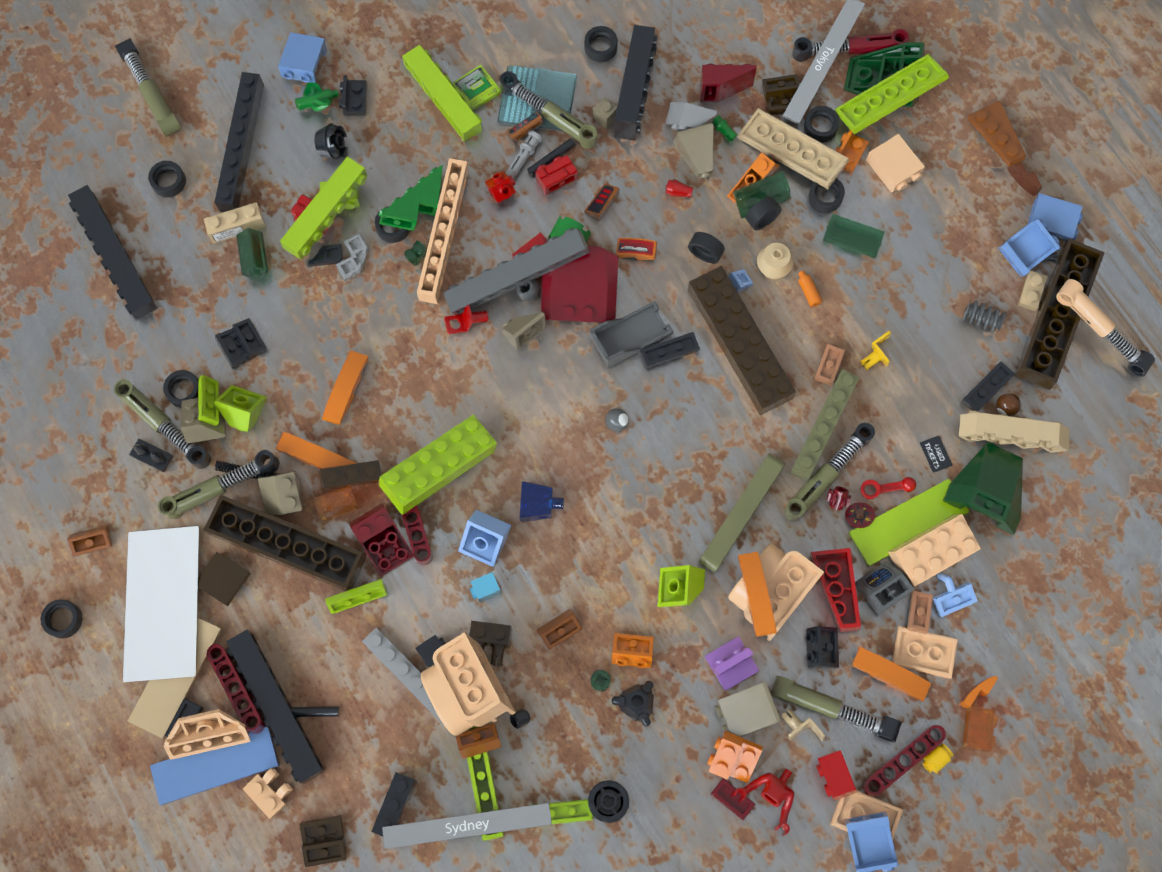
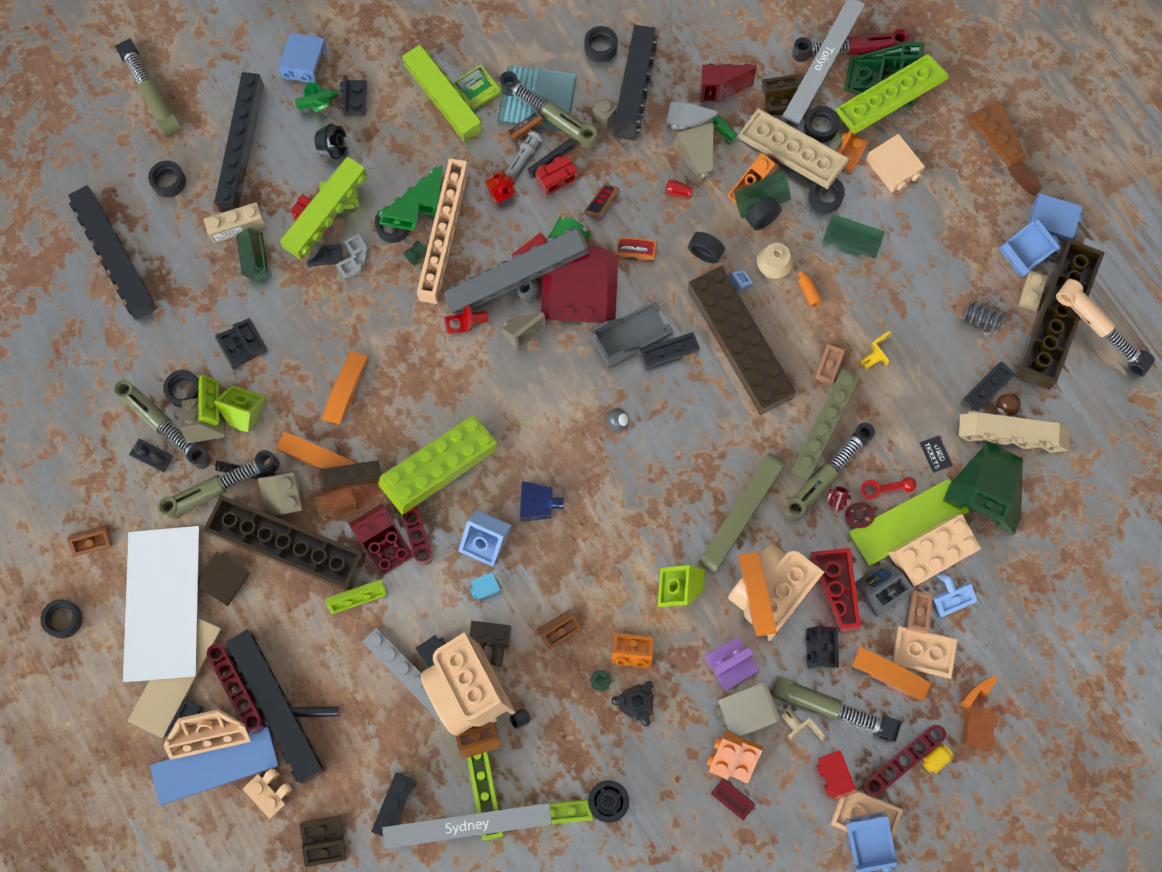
red piece [732,769,795,837] -> none

